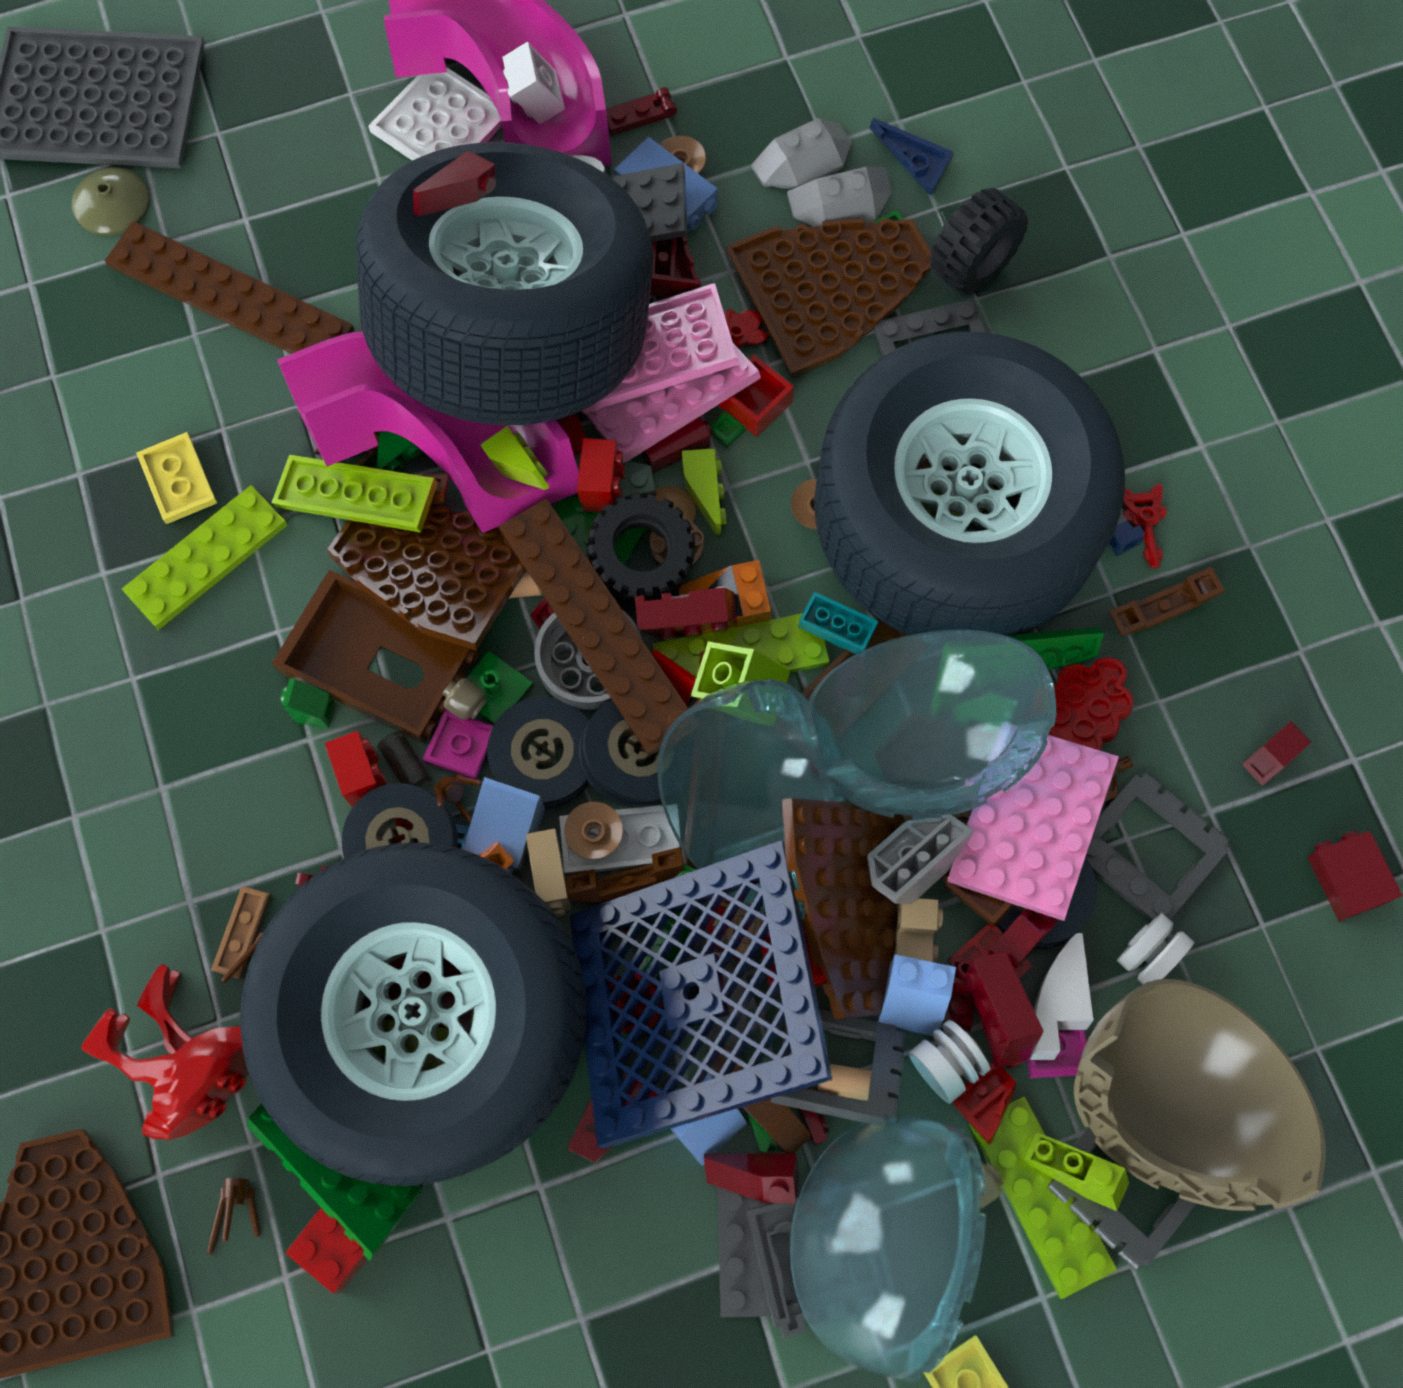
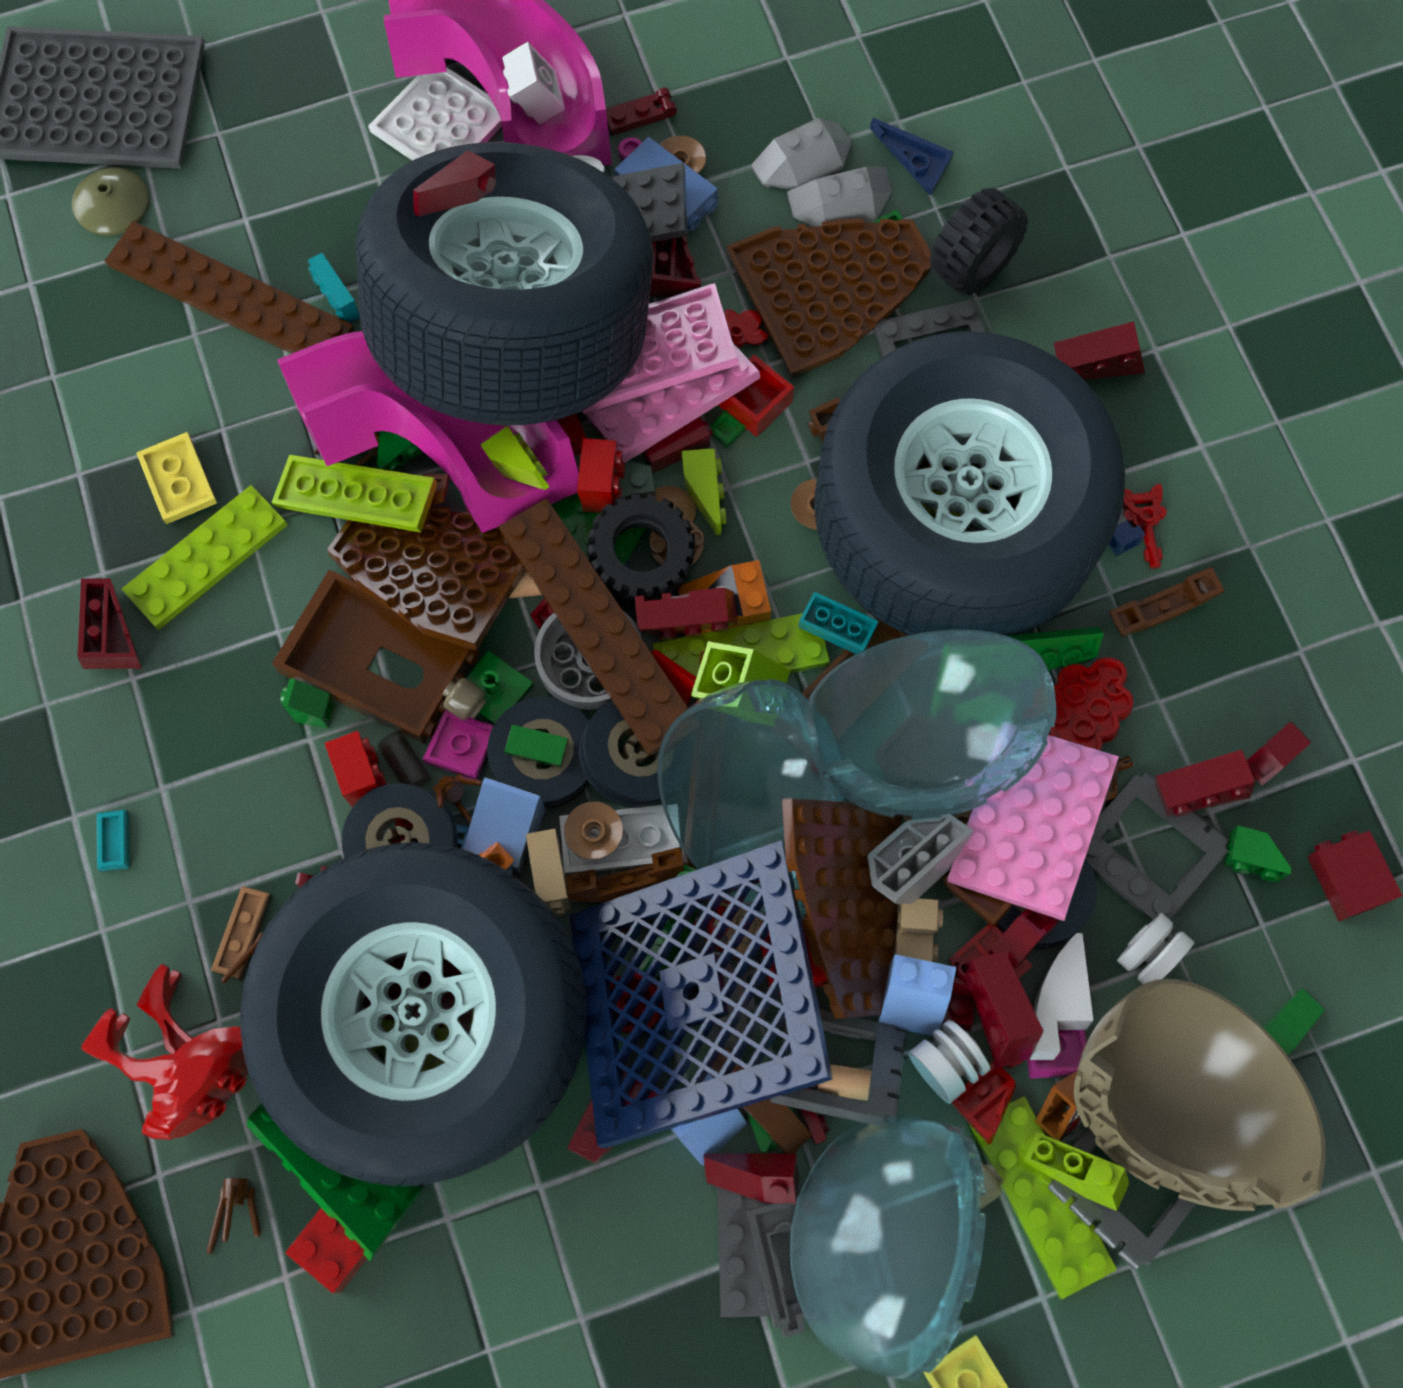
none -> dark red wedge [77,578,141,669]
none -> teal tile [97,810,130,871]
none -> teal piece [308,252,360,323]
none -> green tile [504,725,569,768]
none -> dark pink tile [618,138,642,161]
none -> reddish brown window [807,397,840,442]
none -> dark orange torso [1035,1071,1083,1141]
none -> dark red wedge [1053,321,1145,380]
none -> dark red wedge [1155,749,1255,817]
none -> green slope [1224,826,1292,882]
none -> green slope [1263,988,1325,1056]

